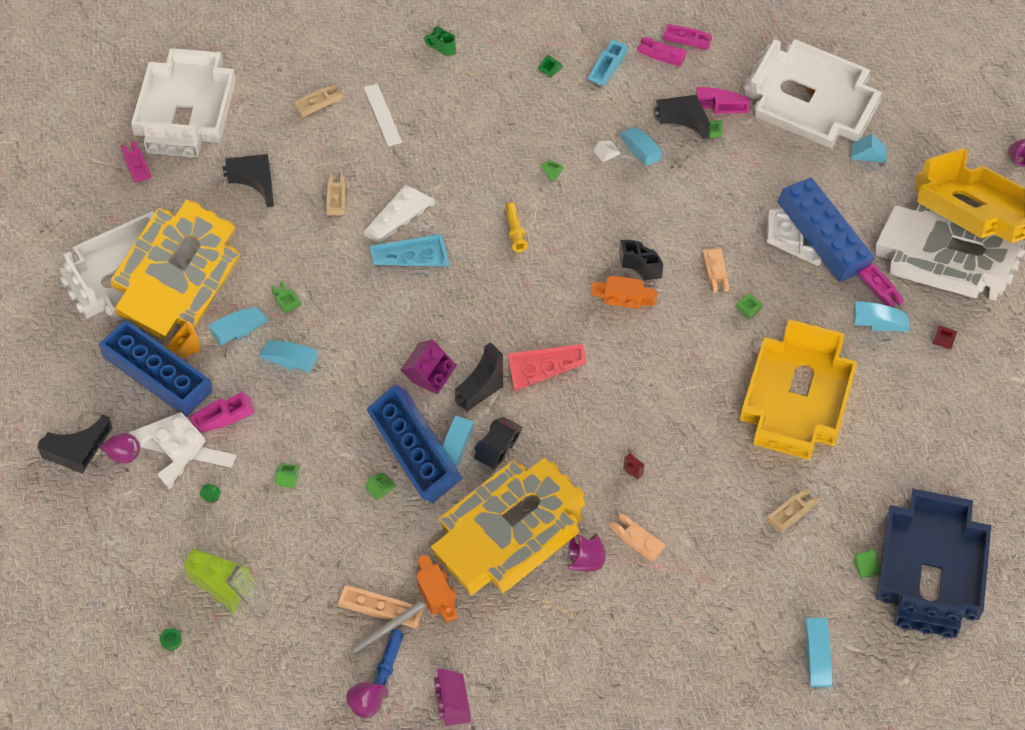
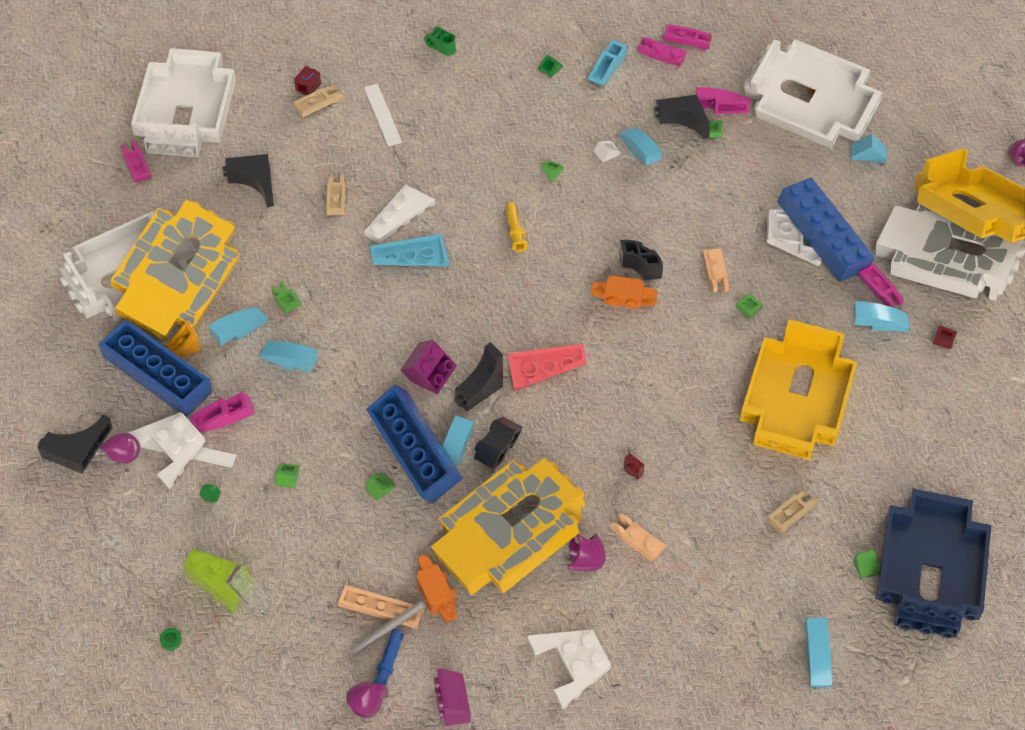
none -> dark red brick [294,66,321,96]
none -> white wing [527,629,611,709]

